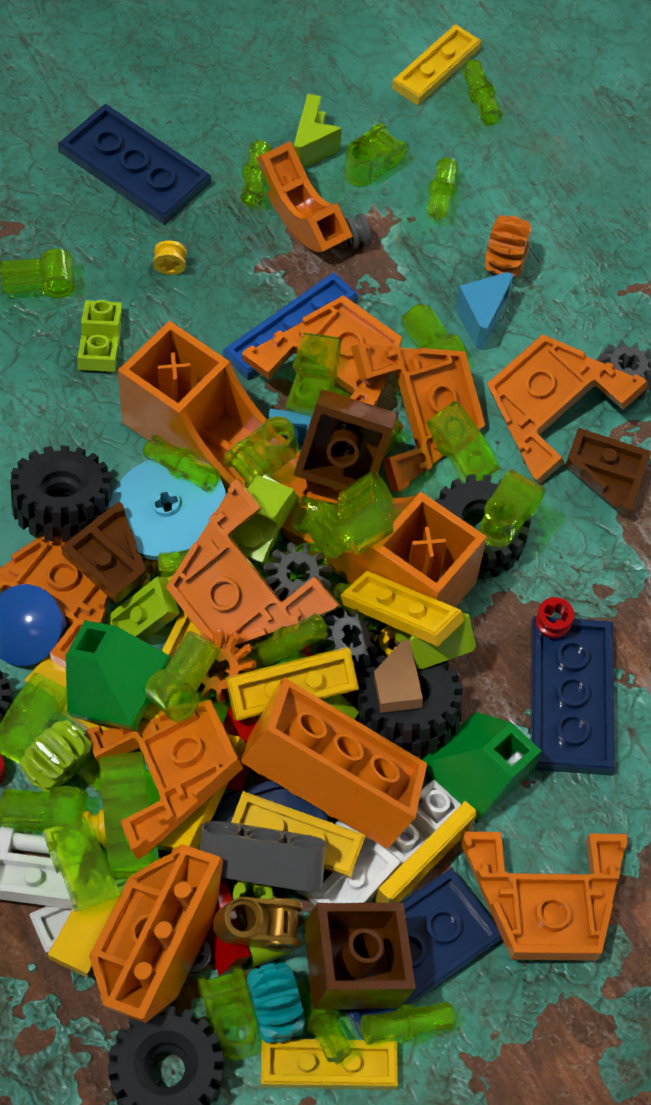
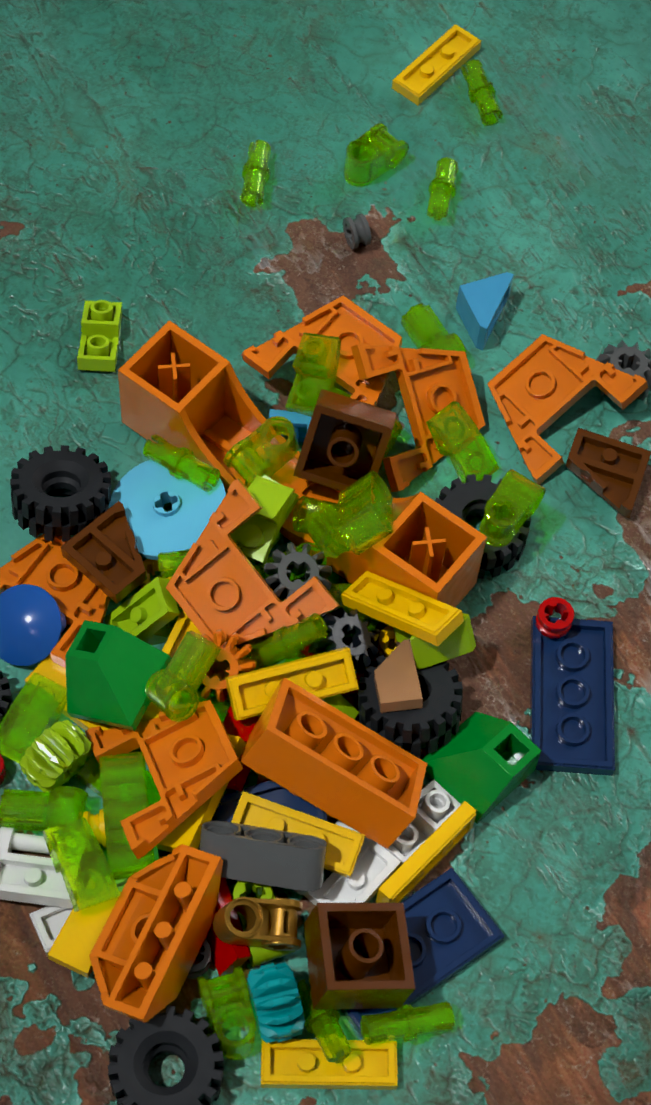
clear neon green piece [0,248,75,298] -> none
dark blue tile [58,103,211,225] -> none
yellow bush [153,240,187,275] -> none
blue tile [223,272,358,381] -> none
orange arch [256,141,352,252] -> none
lime slope [294,94,342,169] -> none
orange wing [460,831,628,960] -> none
orange gear [485,215,532,278] -> none

